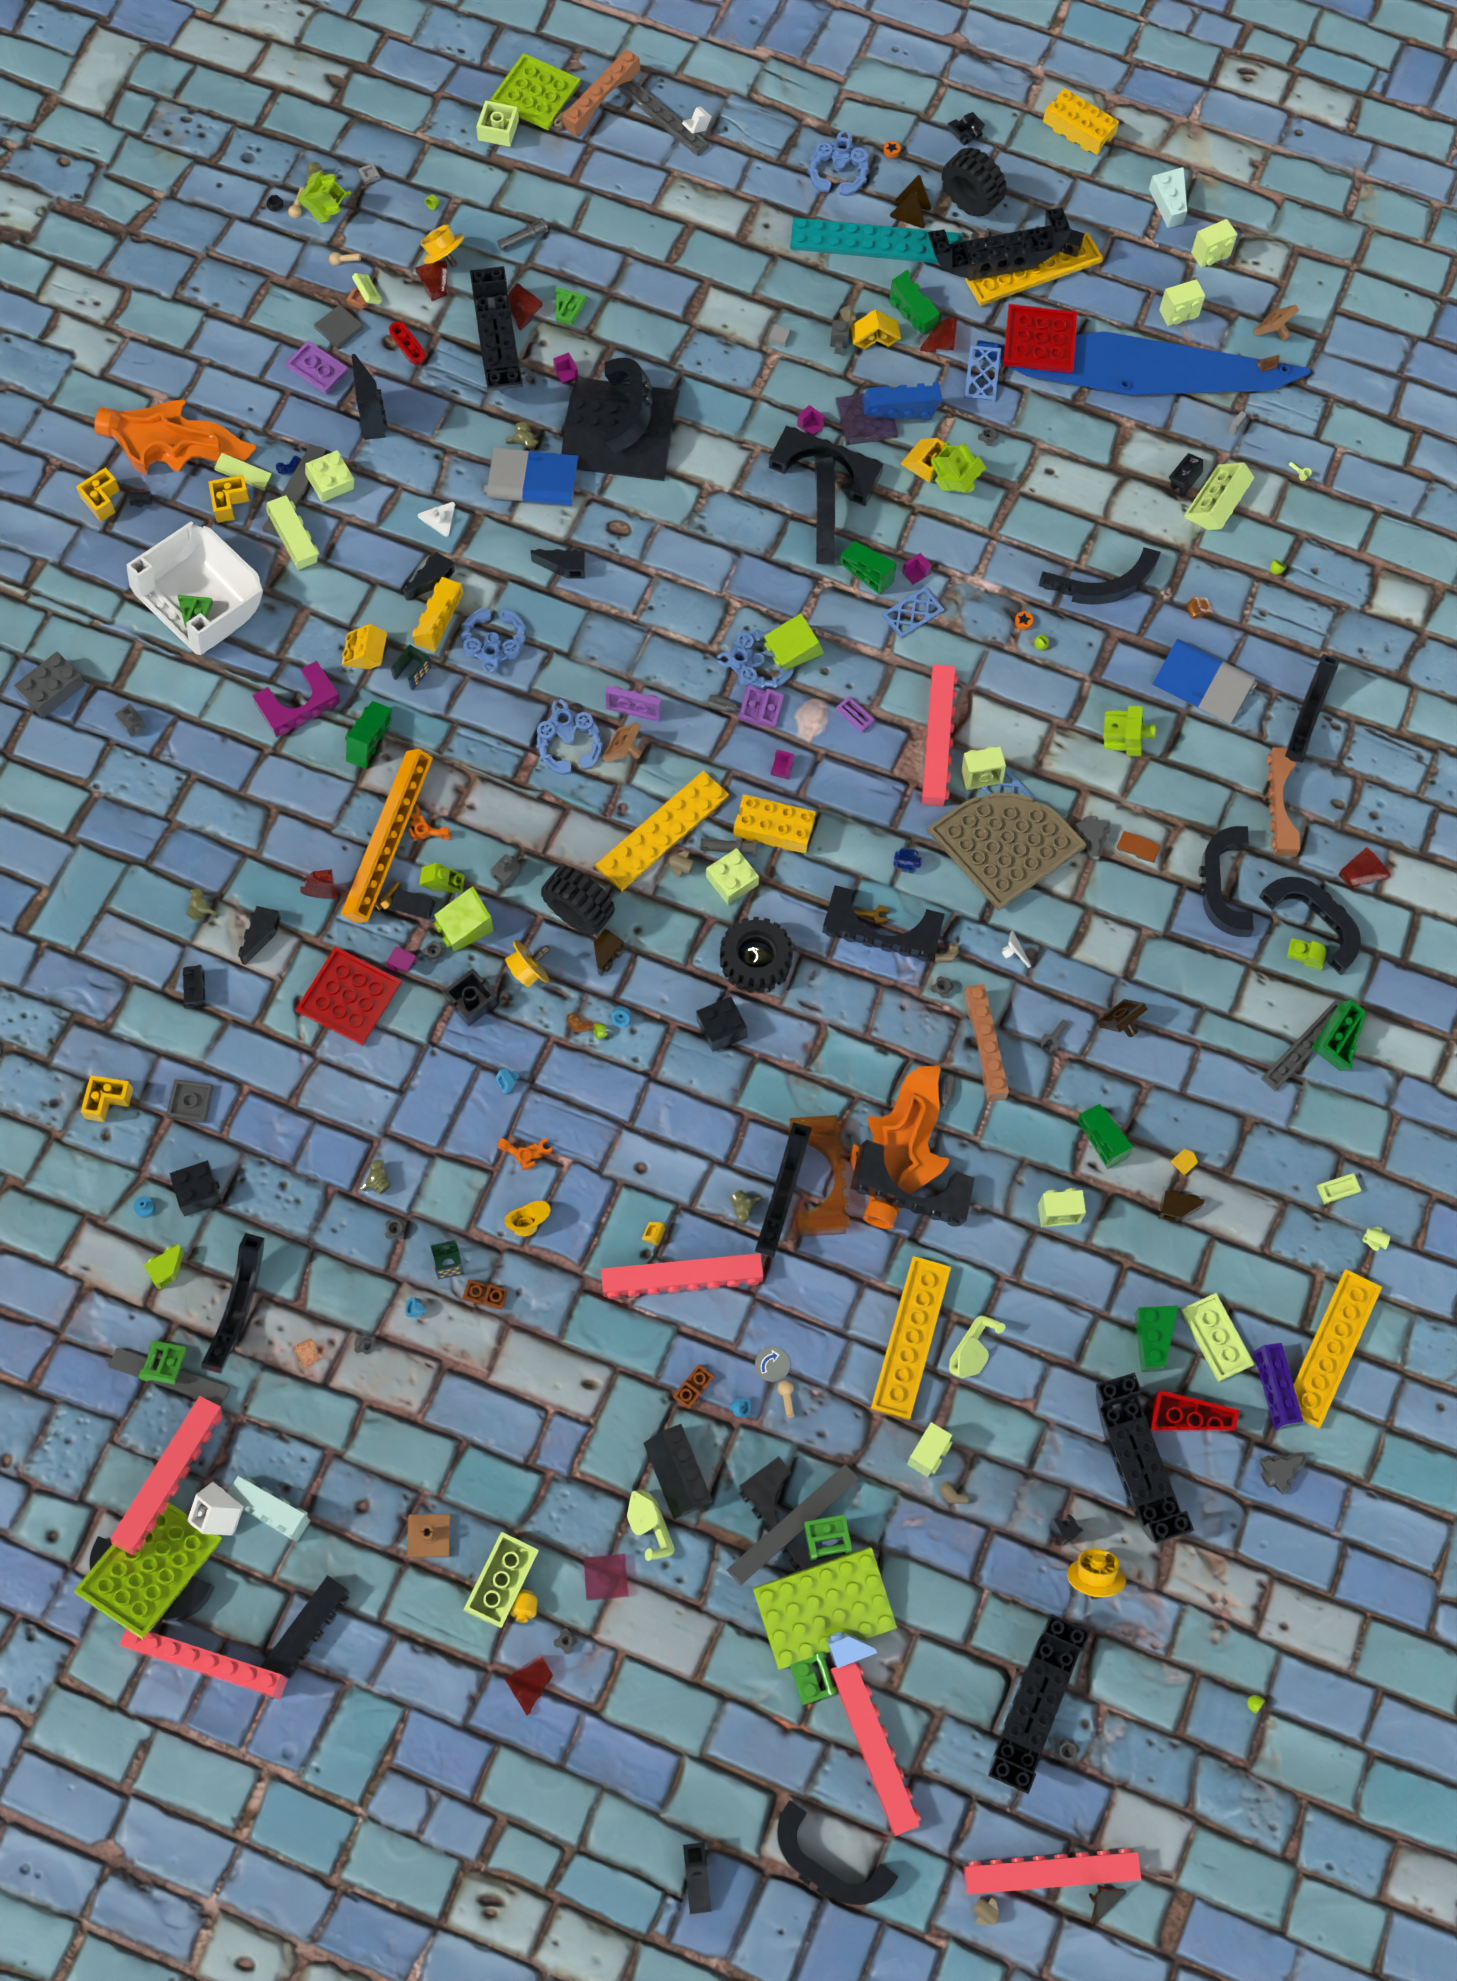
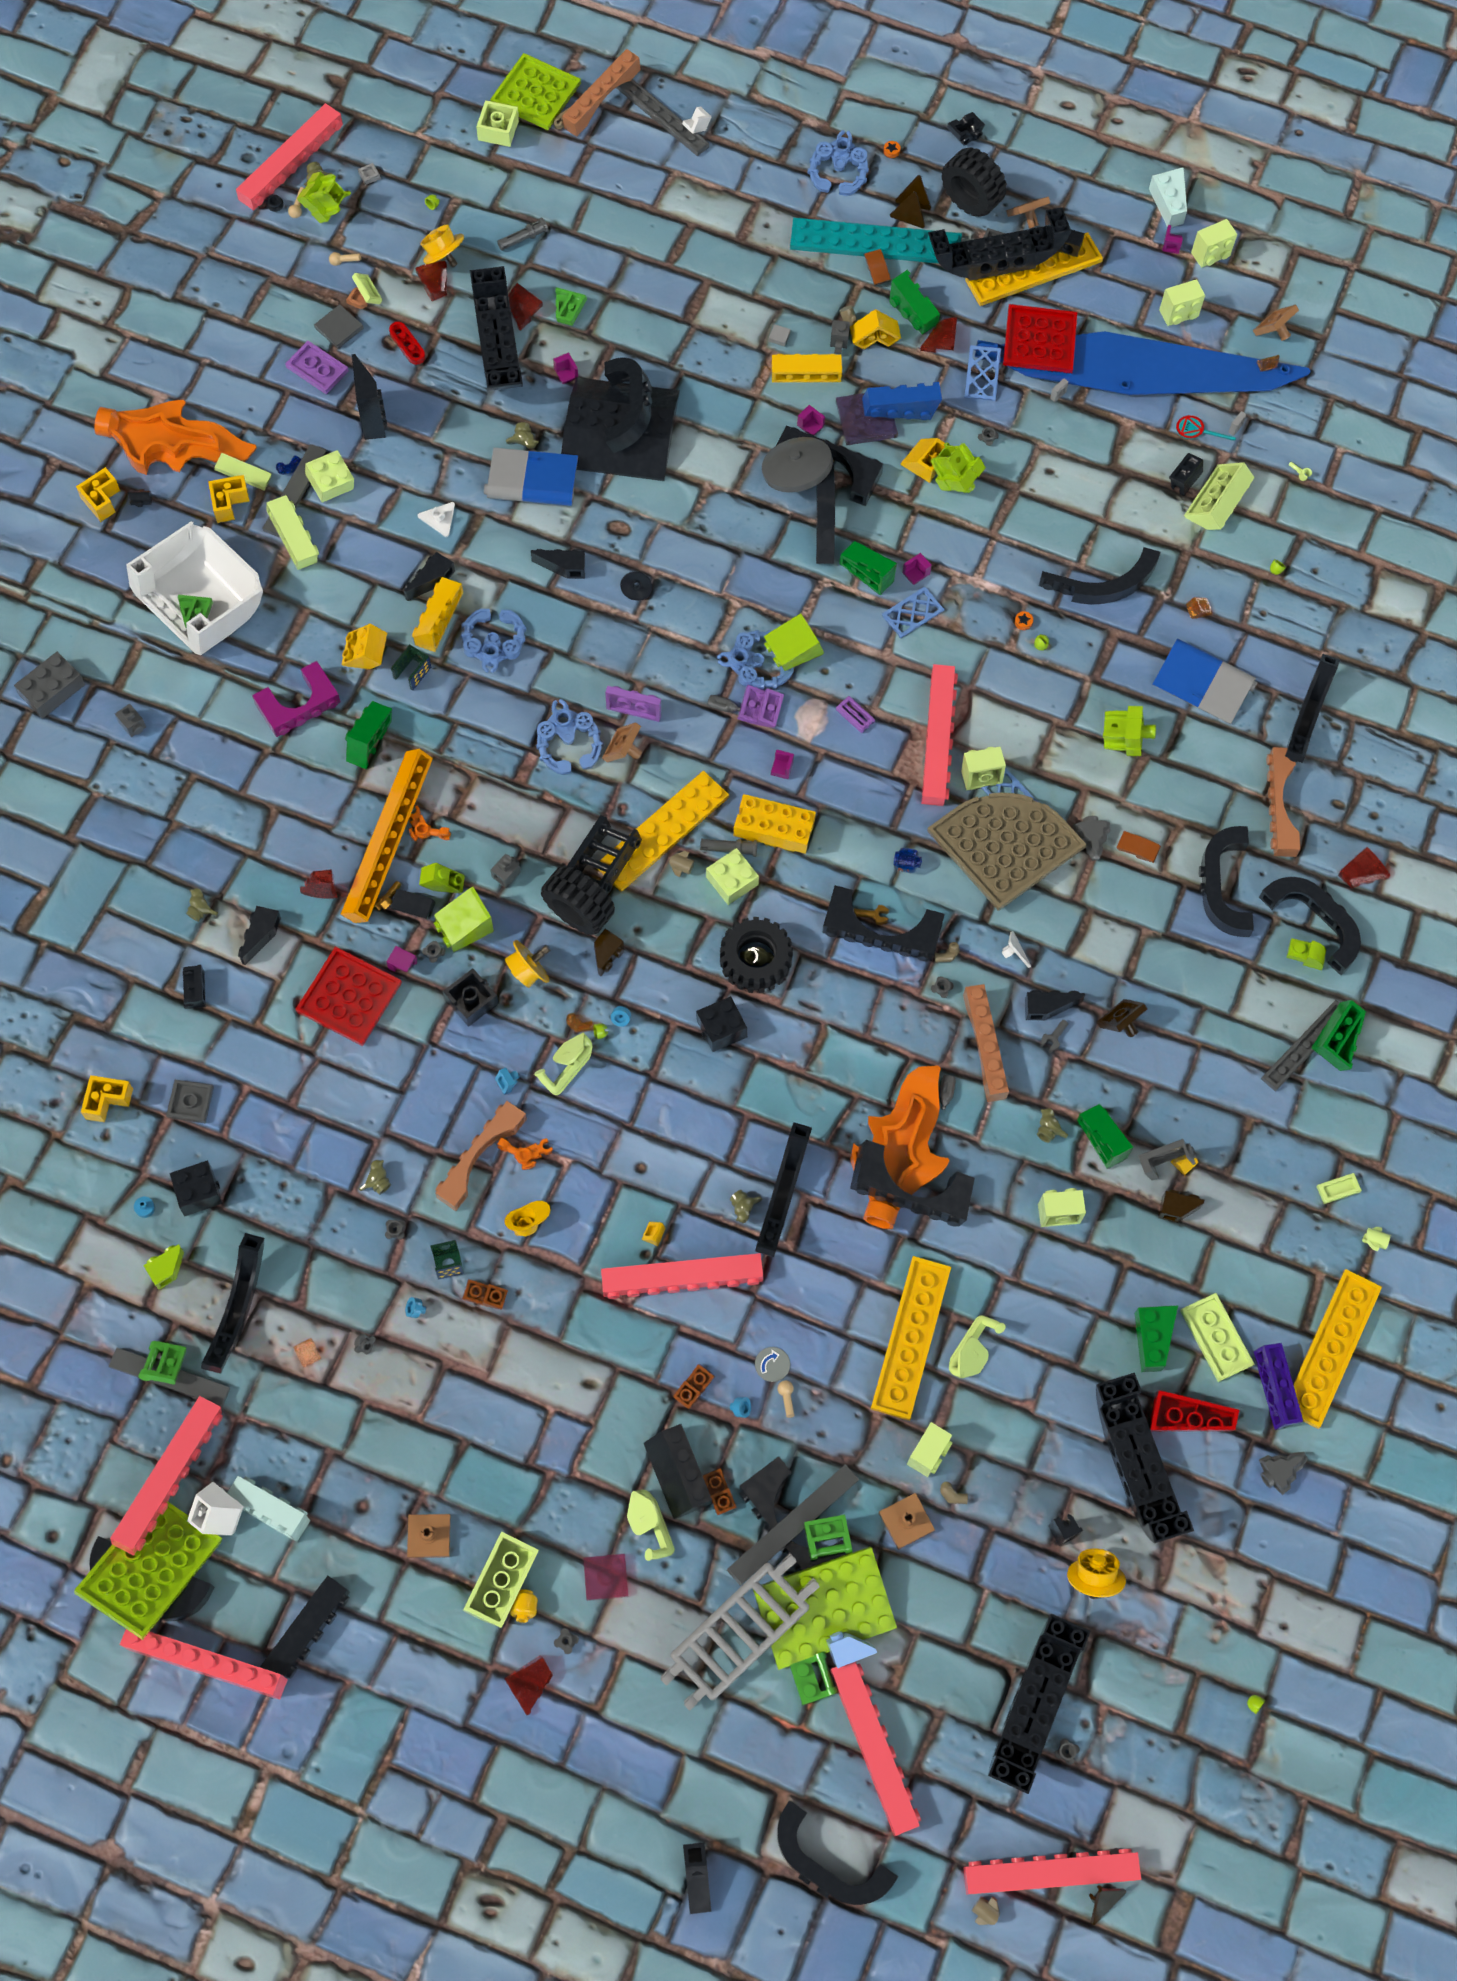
clear orange arch [789,1115,850,1237] -> none
yellow piece [1043,88,1119,155] -> none
none -> coral brick [236,103,343,210]
none -> nougat arch [435,1101,527,1211]
none -> yellowish green piece [534,1033,593,1095]
none -> black fence [567,815,642,894]
none -> black piece [620,572,652,601]
none -> light grey bar [661,1553,820,1711]
none -> dark orange slope [702,1468,737,1515]
none -> dark grey dish [762,437,833,492]
none -> yellow brick [771,354,842,382]
none -> dark orange slope [864,249,891,286]
none -> medium nougat tile [879,1493,935,1550]
none -> medium nougat tile [1006,196,1050,228]
none -> black slope [1025,990,1085,1021]
none -> olive animal [1037,1108,1068,1143]
none -> light grey tile [1050,378,1068,402]
none -> dark grey panel [1138,1139,1197,1180]
none -> magenta panel [1162,225,1183,254]
none -> piece [1176,415,1236,441]

